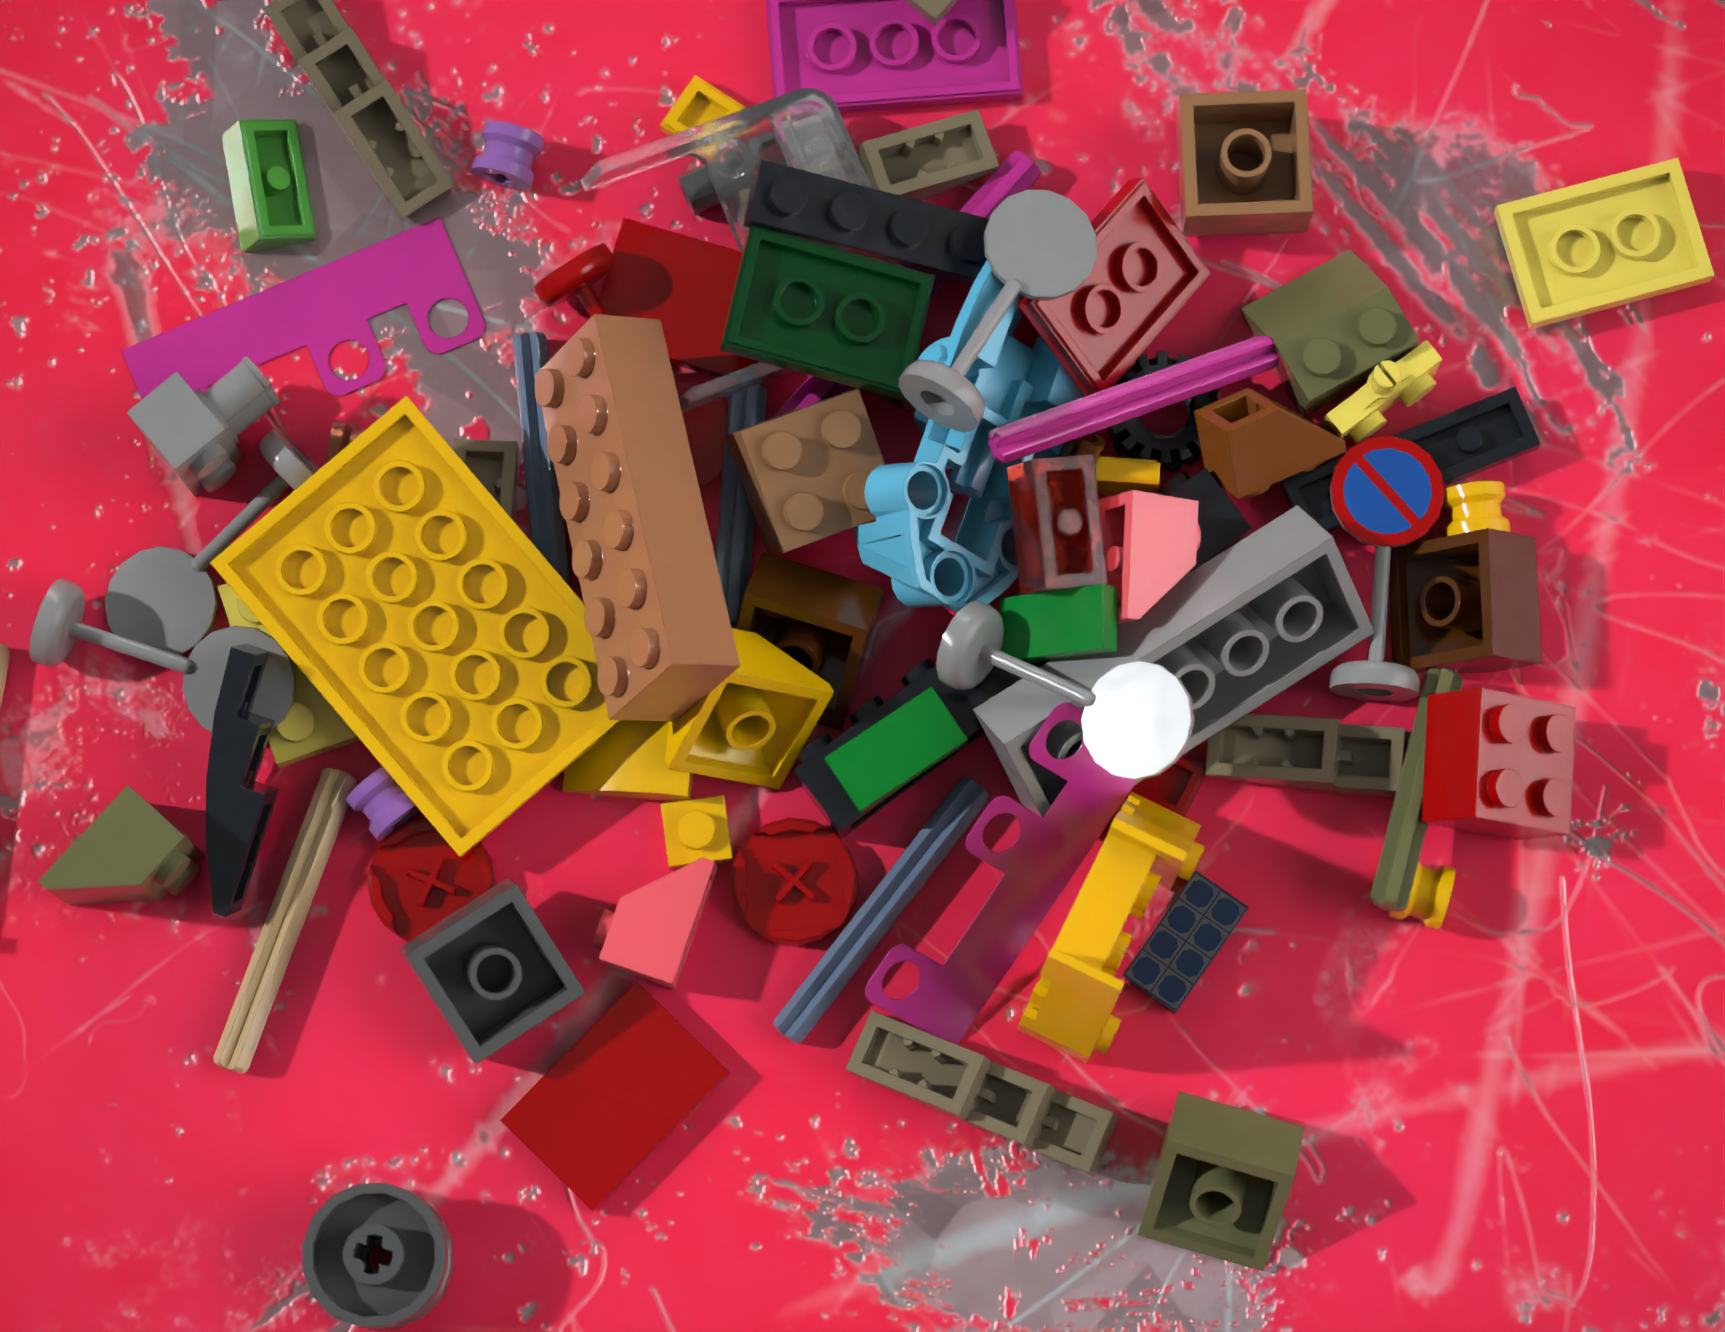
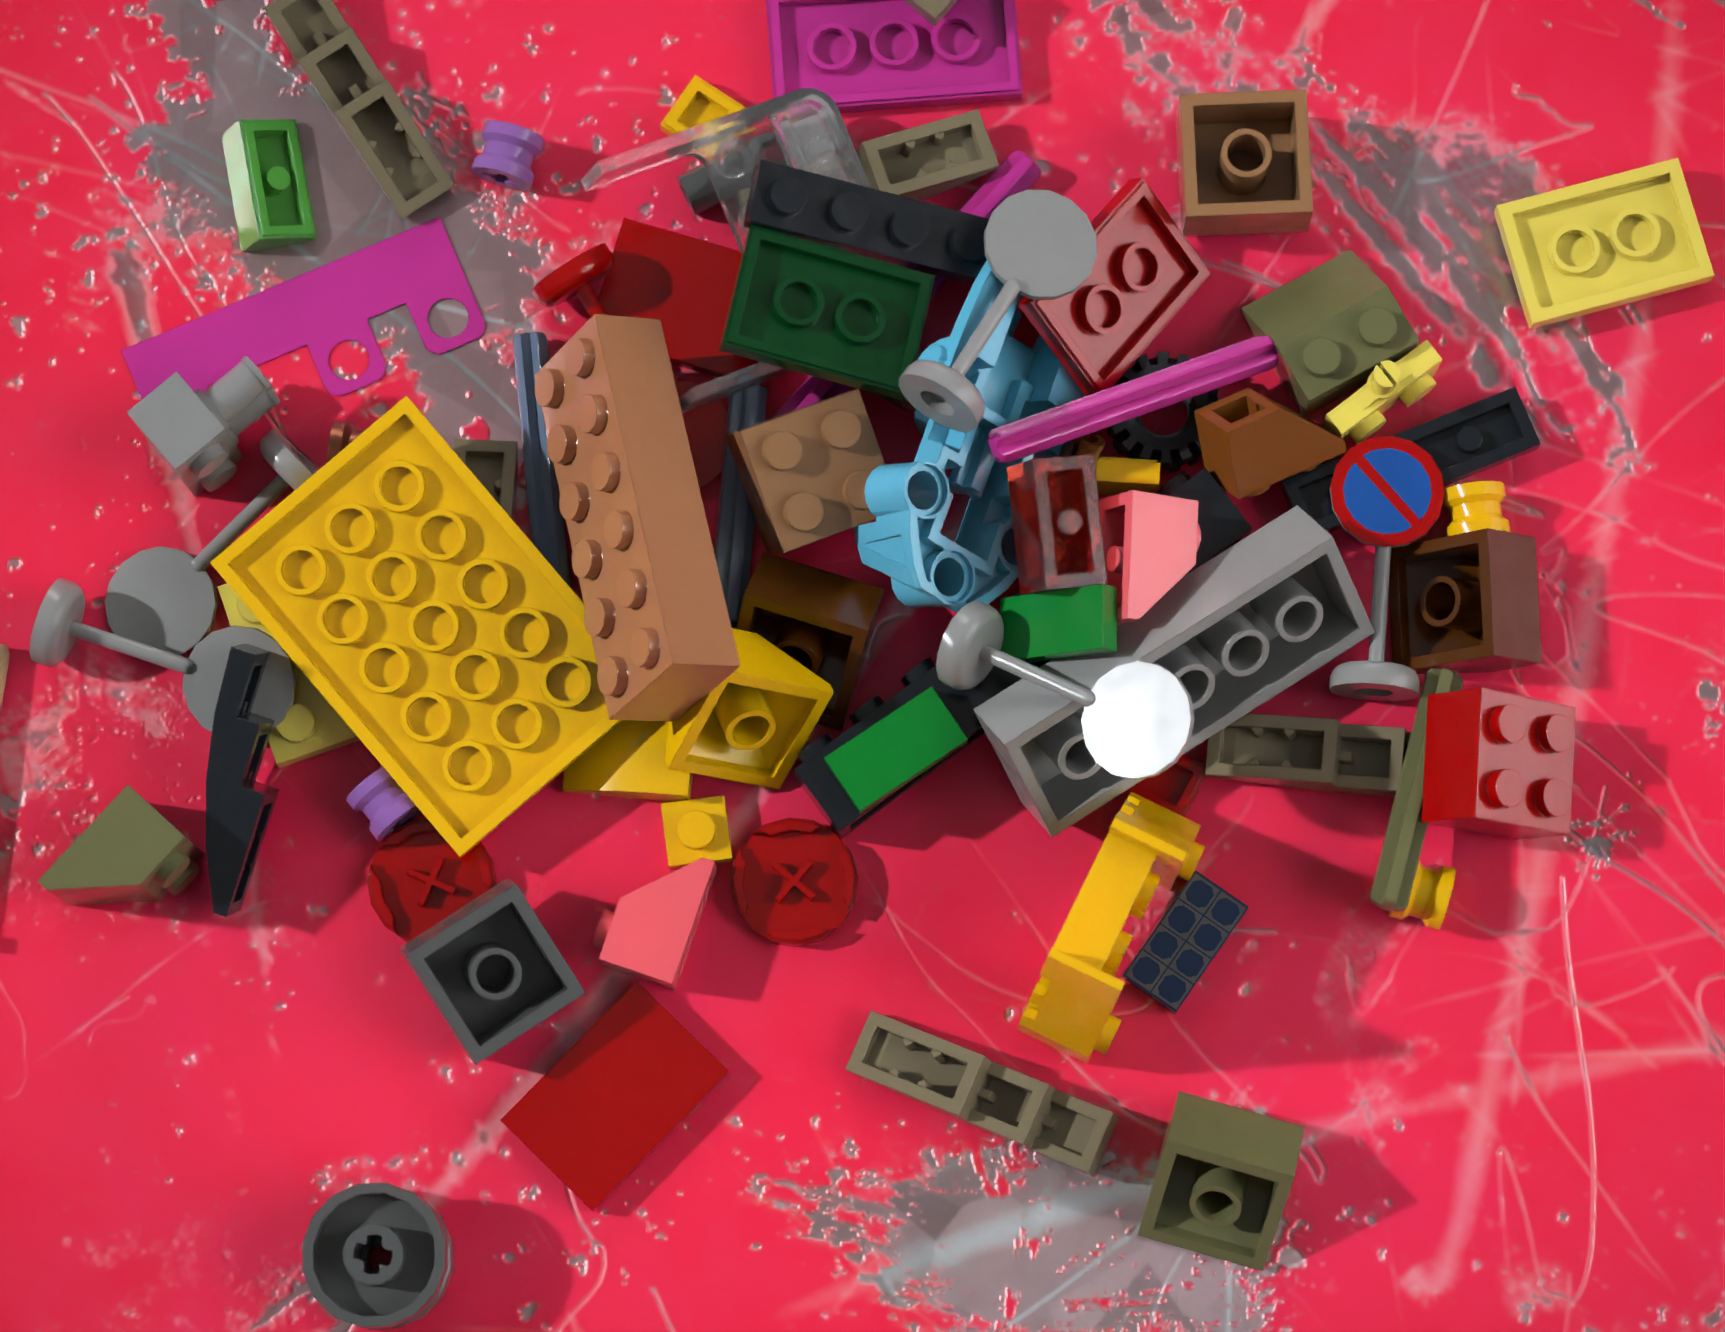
tan axle [213,768,356,1074] -> none
sand blue axle [773,776,989,1044] -> none
dark pink piece [865,703,1138,1045] -> none

